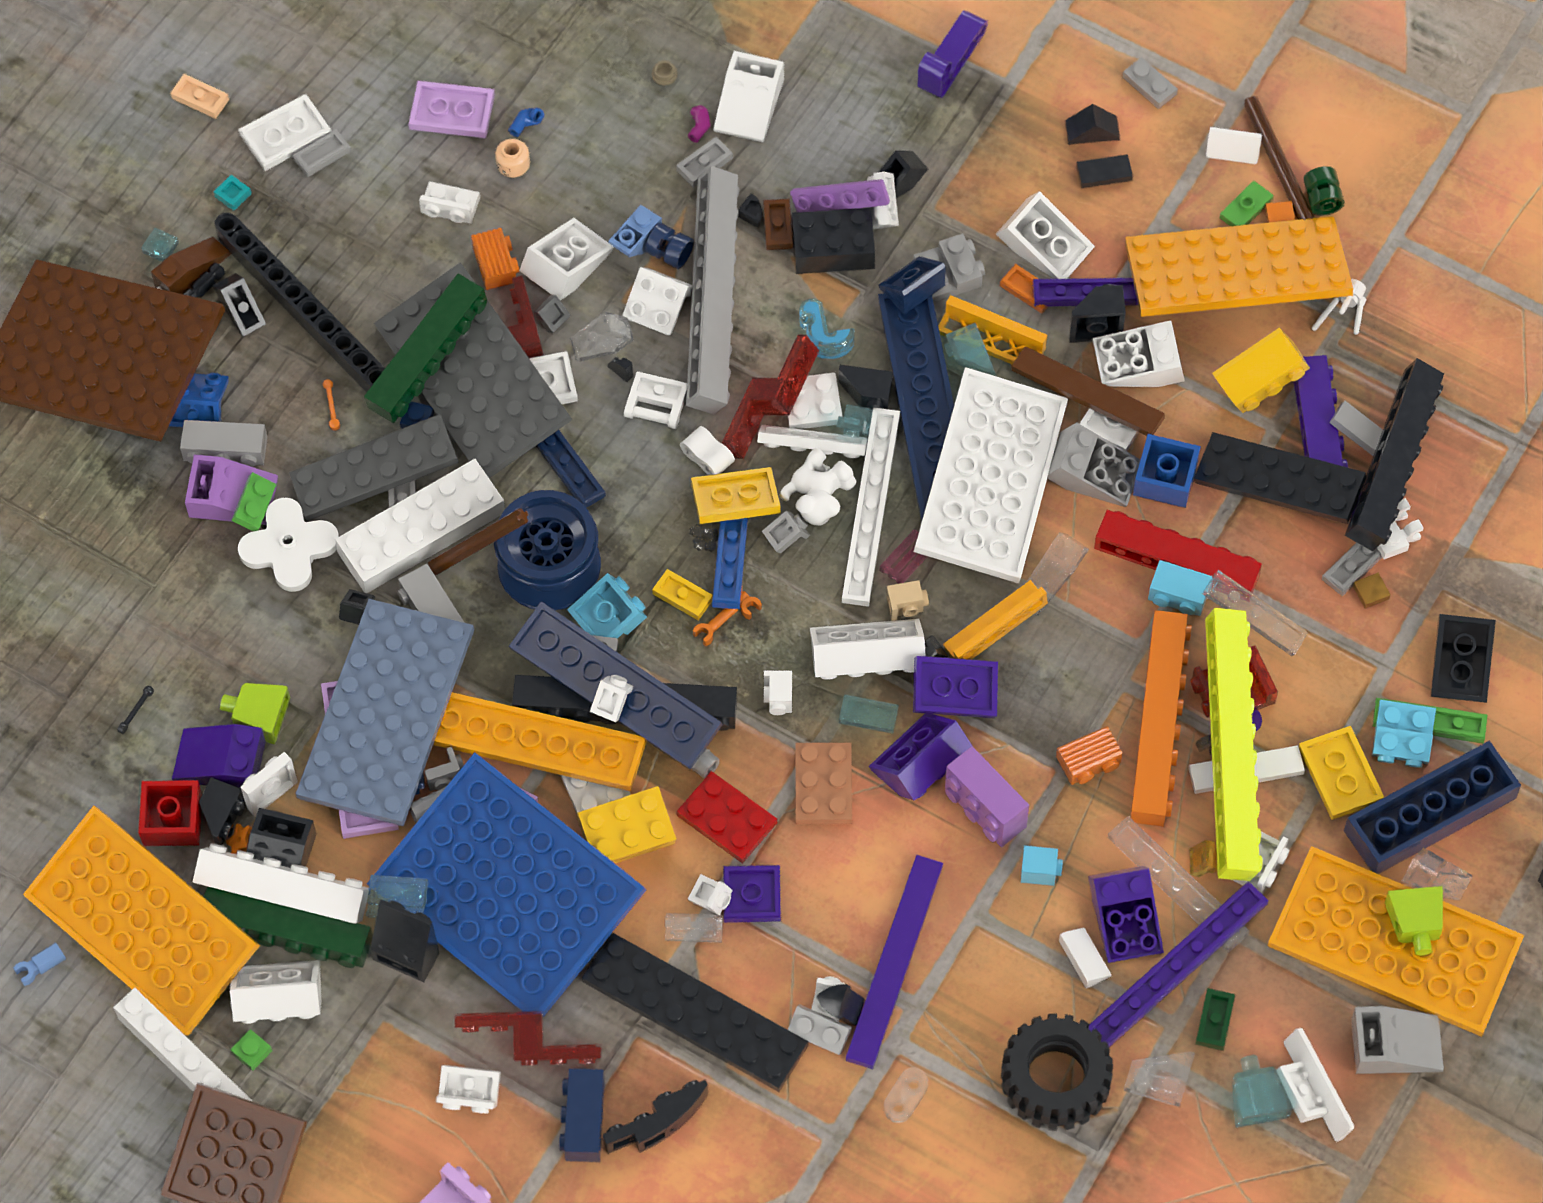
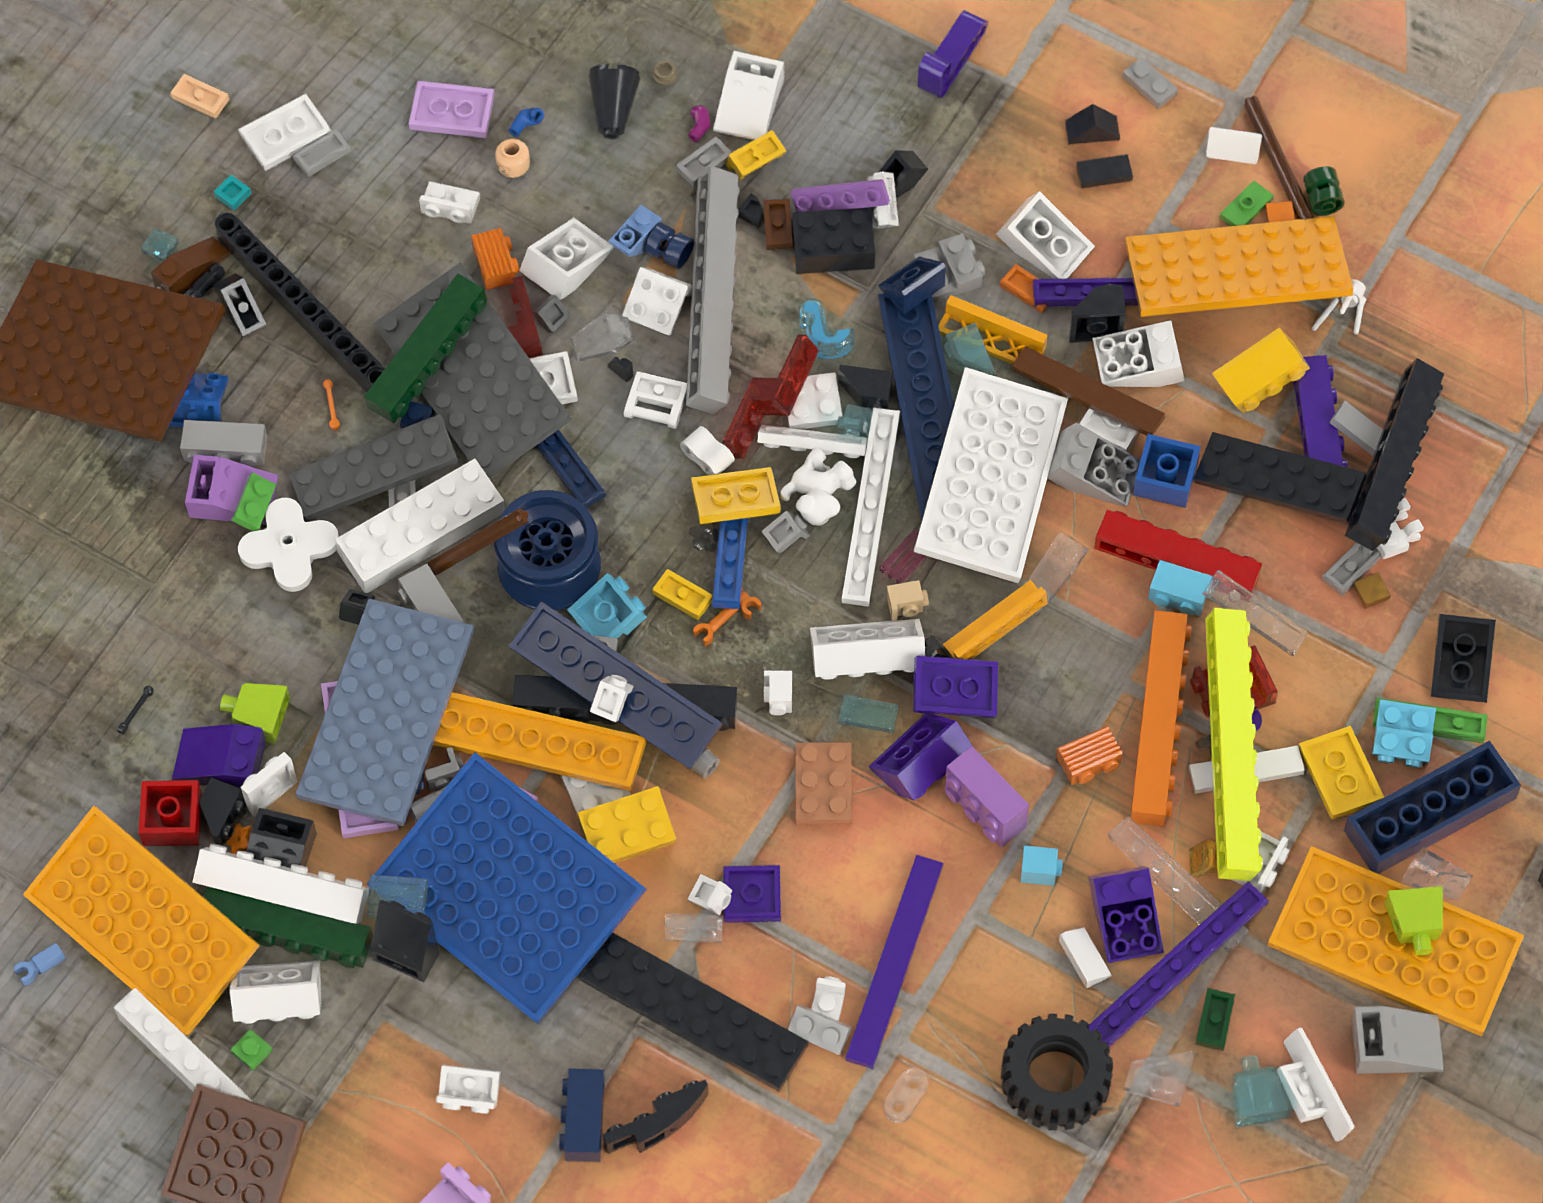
clear red bracket [455,1011,602,1066] -> none
red plate [676,771,778,864] -> none
black tile [817,984,865,1026] -> none
none -> black cone [589,64,640,139]
none -> yellow hinge [726,130,786,181]

